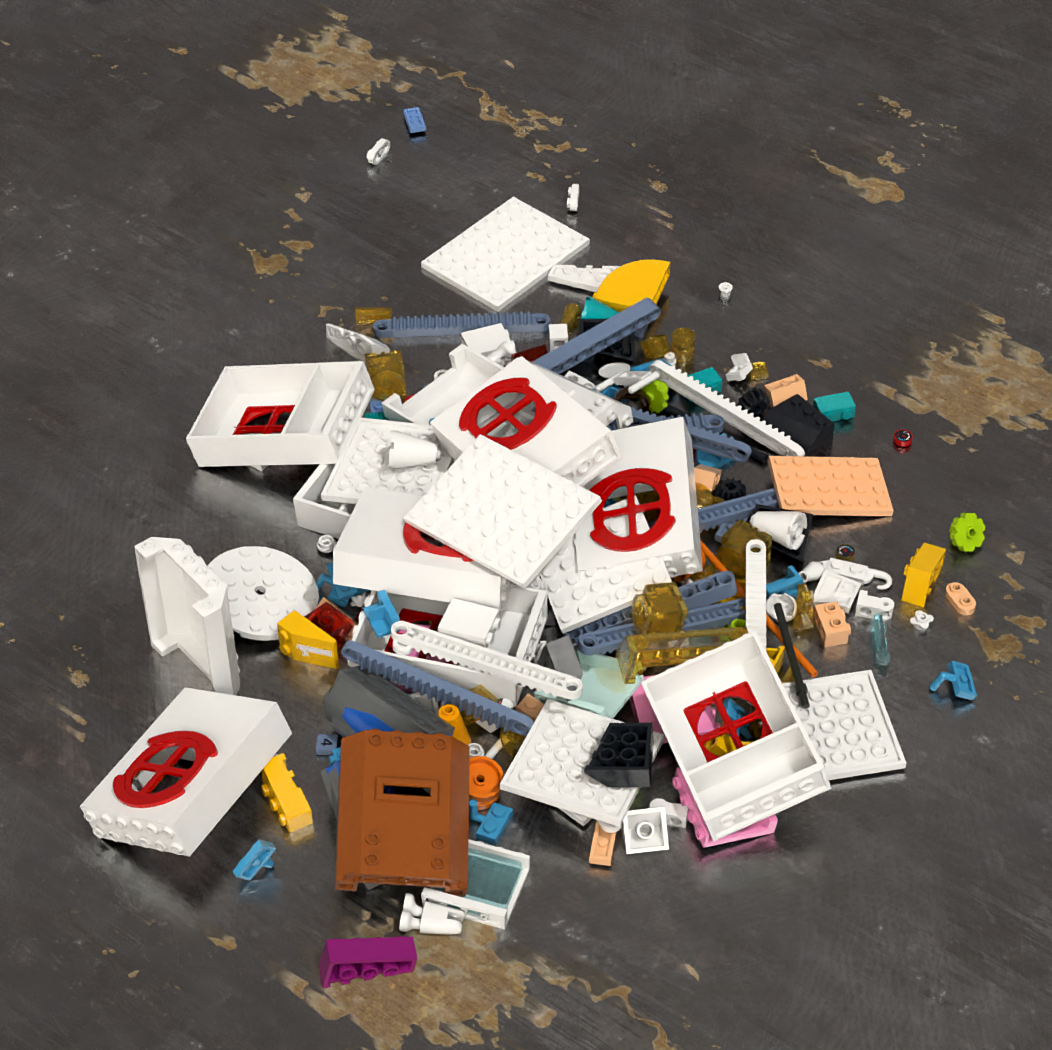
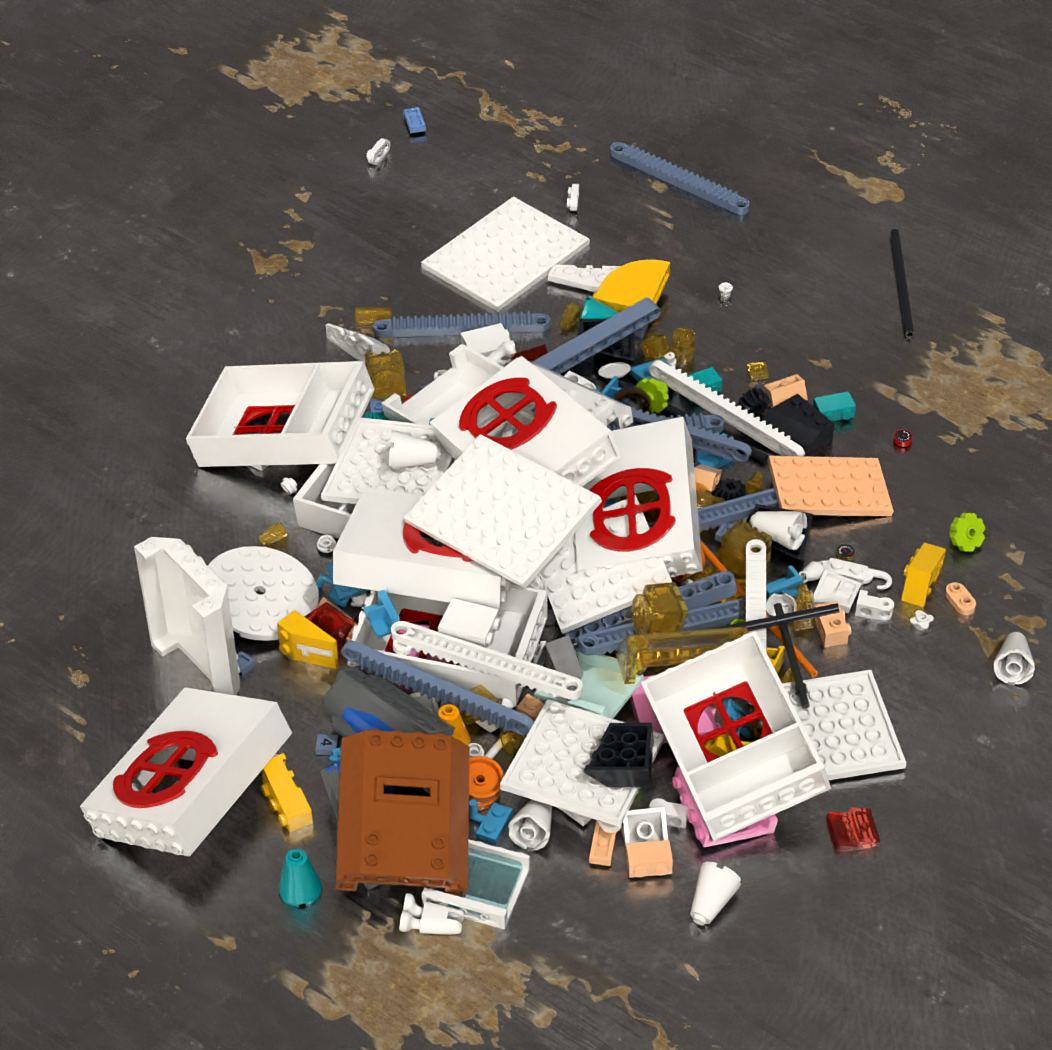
dark azure plate [232,839,276,881] -> none
magenta wedge [318,936,418,989] -> none
white brick [549,324,568,351] -> none
white plate [594,371,659,394] -> none
white bracket [726,353,753,382] -> none
clear light blue hinge [871,614,891,666] -> none
dark azure plate [929,661,977,701] -> none
none -> sand blue tile [237,651,256,677]
none -> clear yellow cone [258,522,288,546]
none -> teal cone [278,849,322,906]
none -> white plate [280,477,298,495]
none -> white cone [508,799,552,850]
none -> sand blue gear [610,142,750,215]
none -> light nougat brick [626,840,673,878]
none -> black piece [658,603,840,650]
none -> white cone [690,861,741,925]
none -> clear yellow cone [745,472,764,495]
none -> clear red slope [826,808,881,851]
none -> black piece [890,229,914,338]
none -> white cone [994,632,1035,684]

